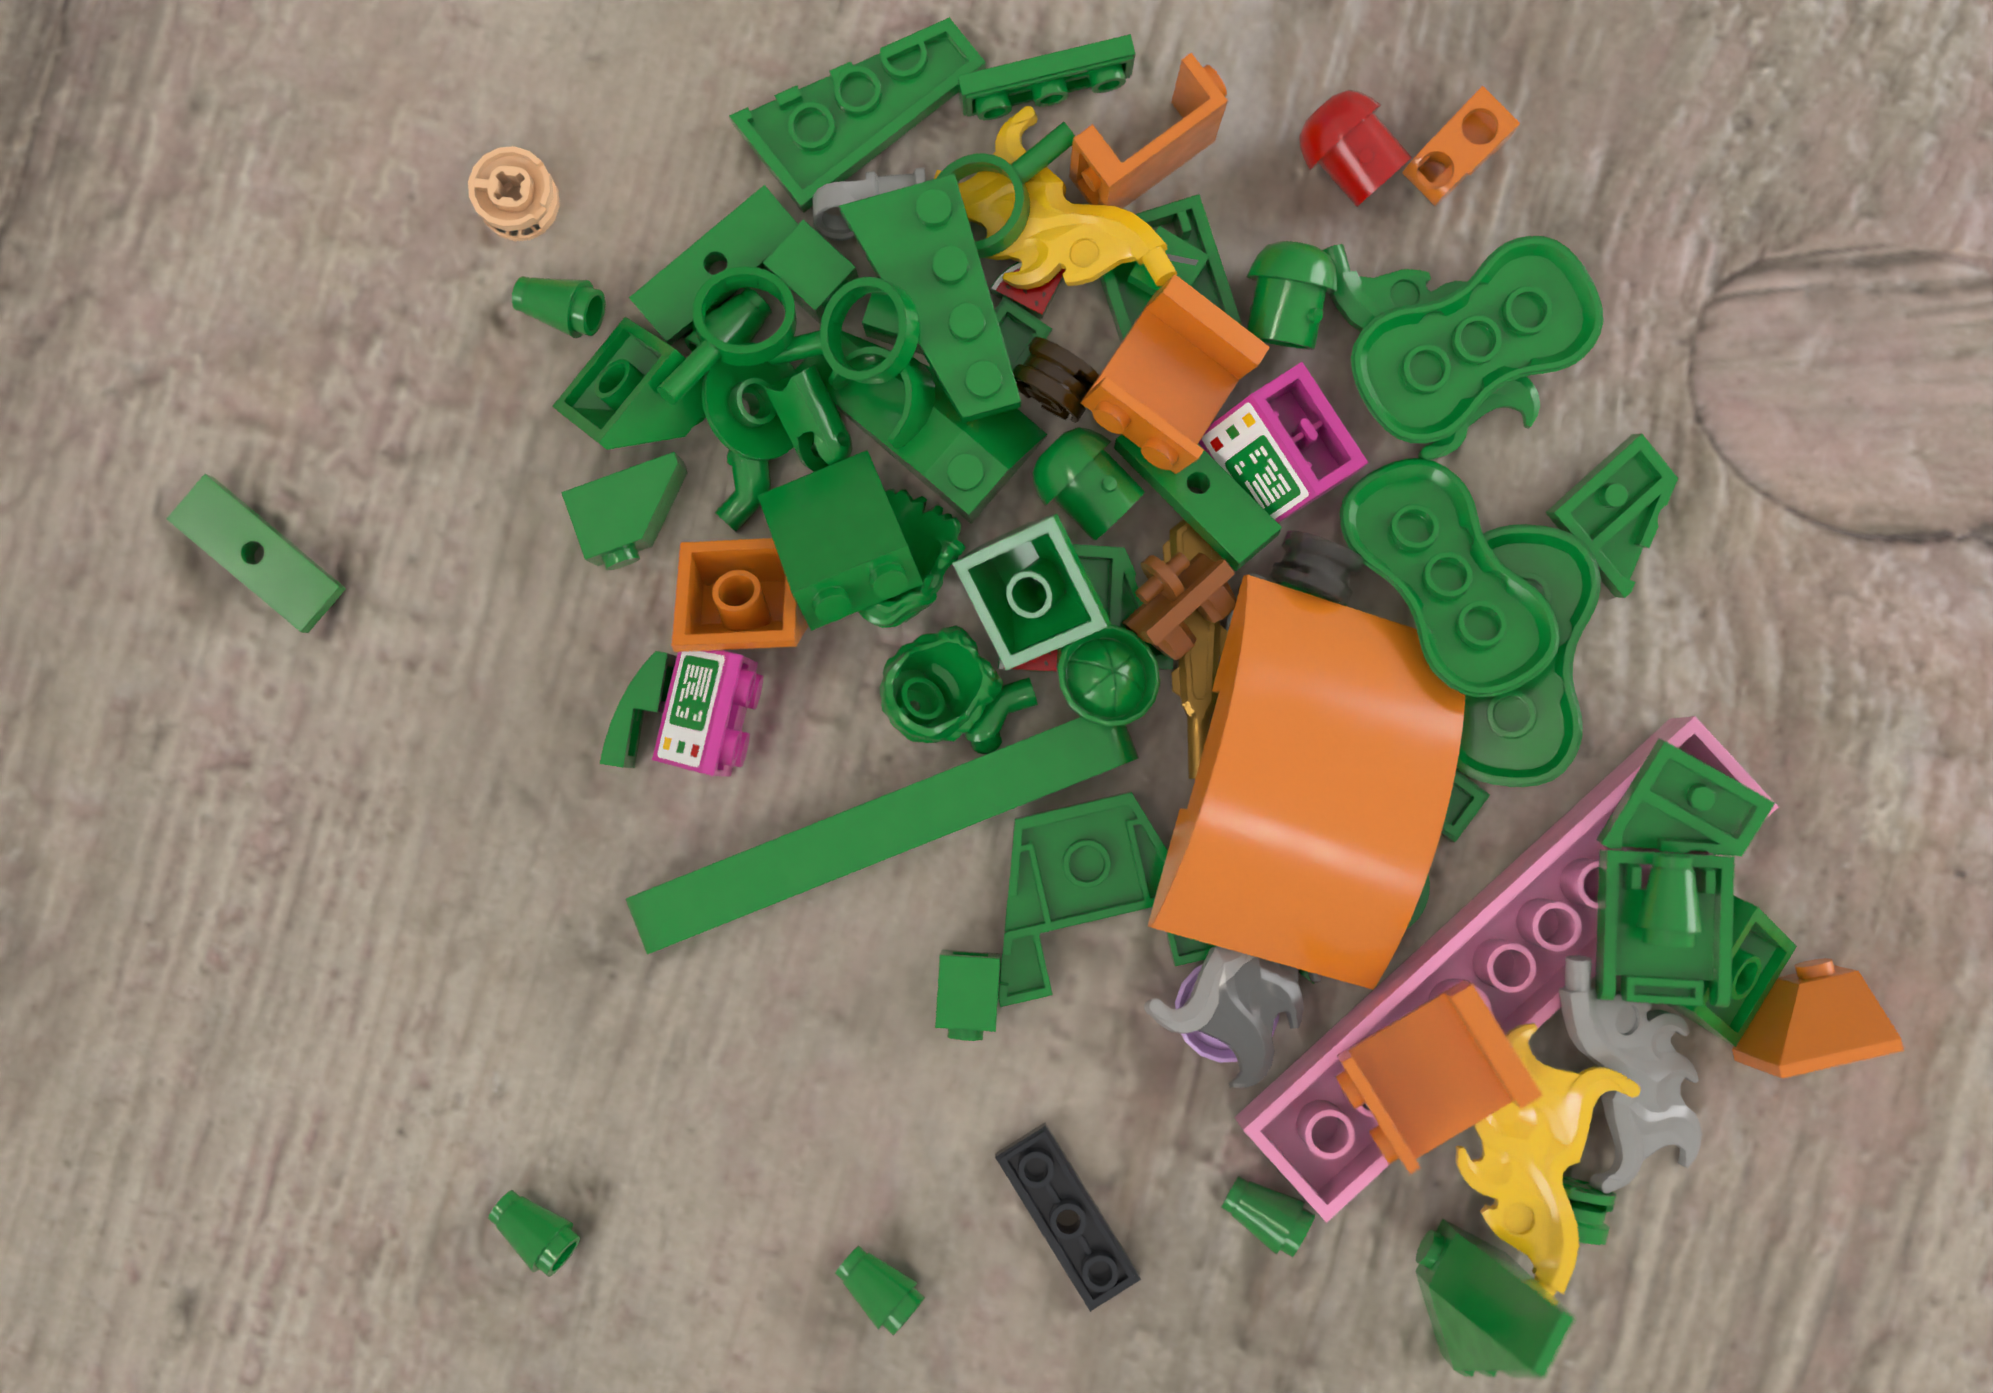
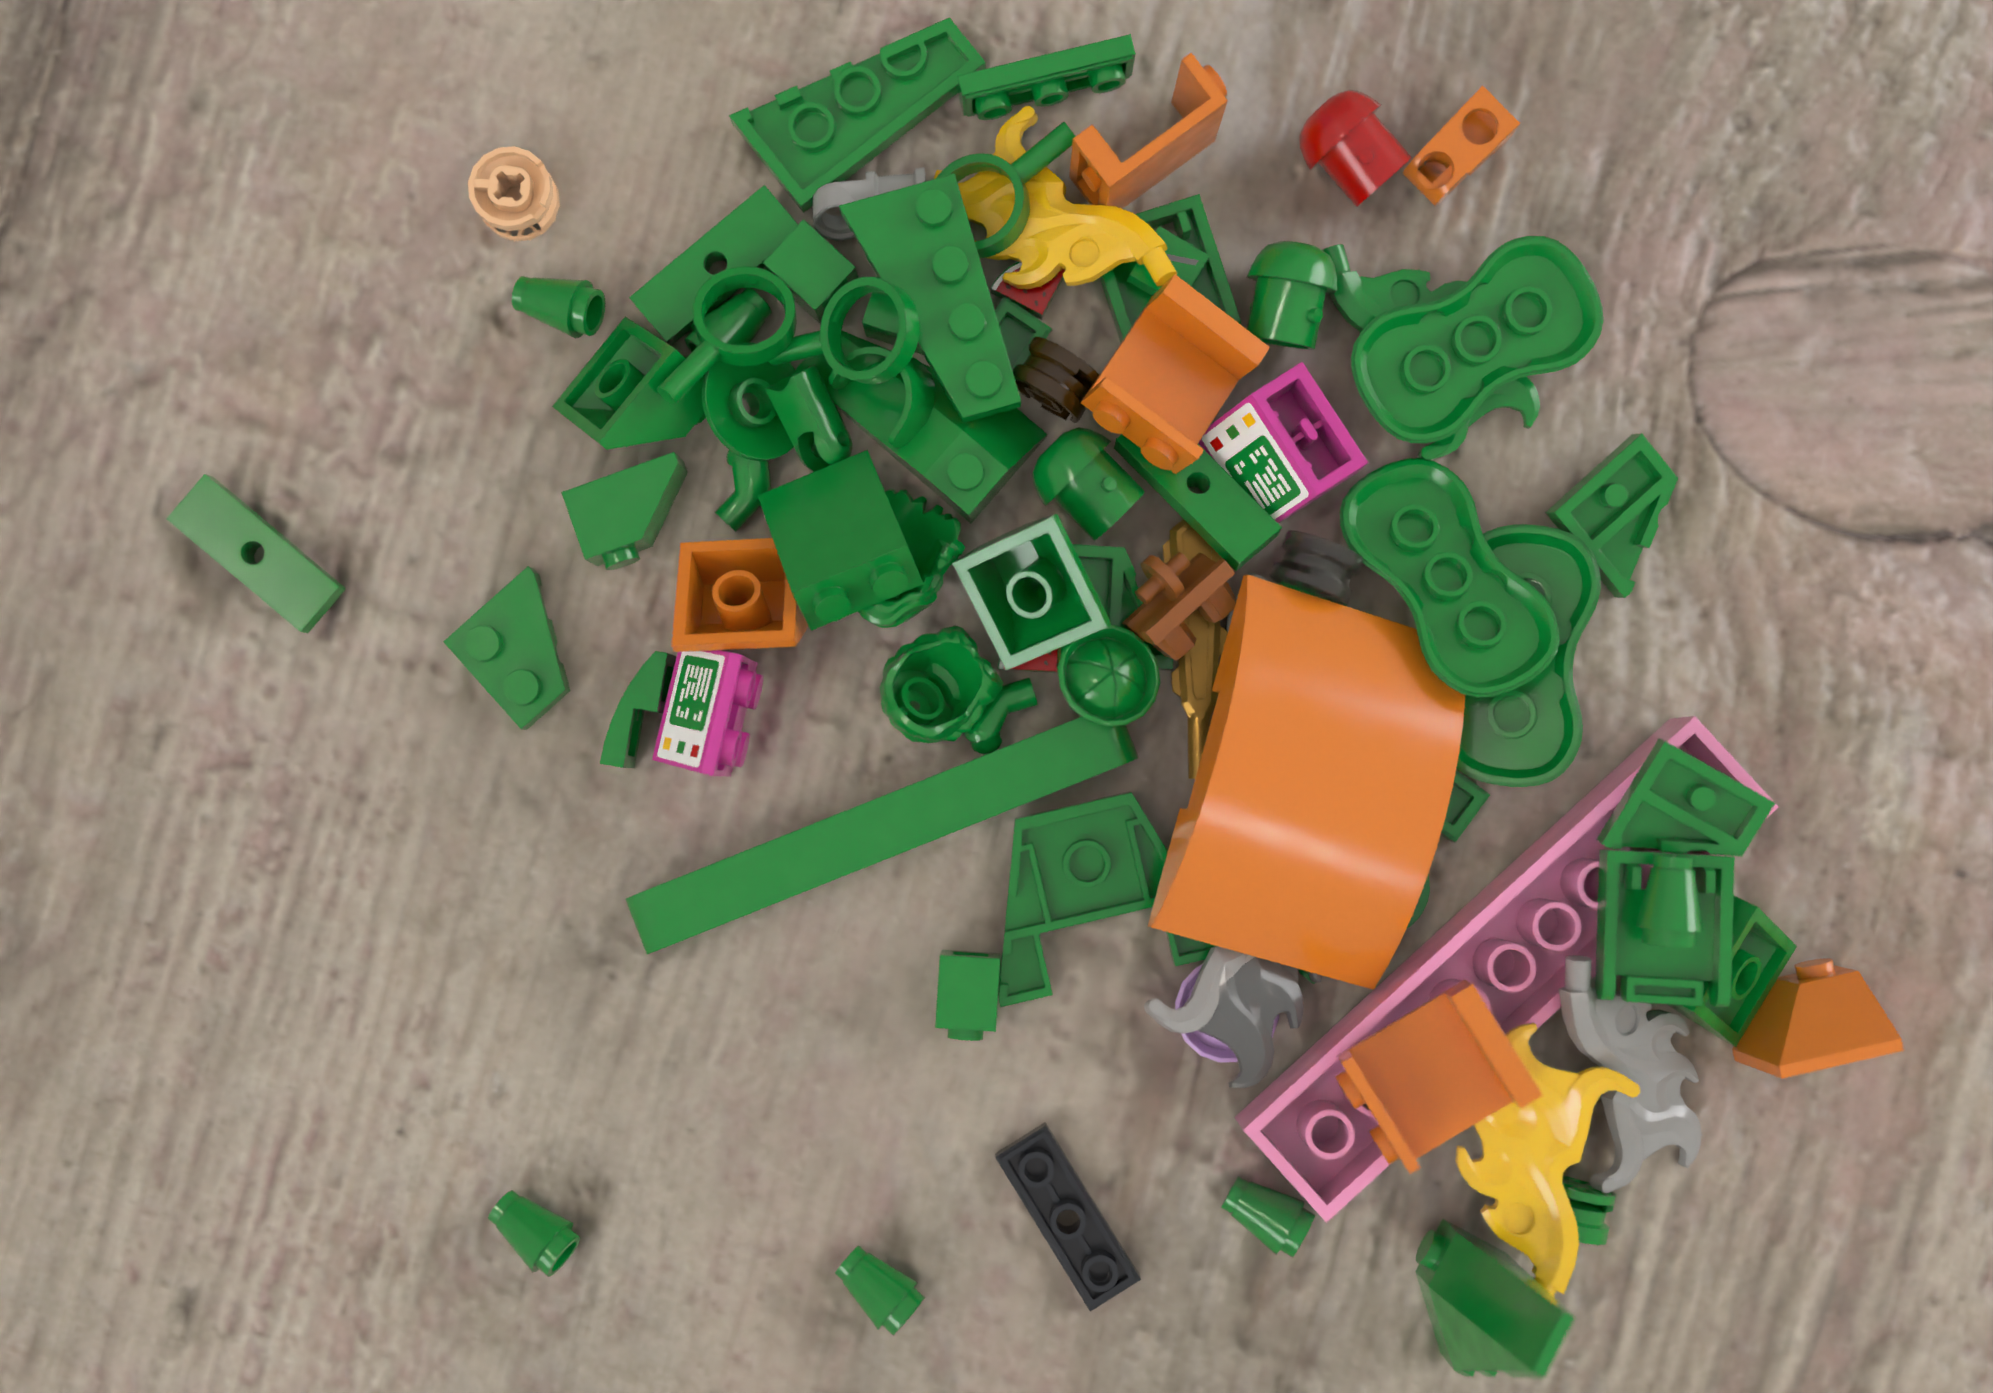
none -> green wing [443,566,570,730]

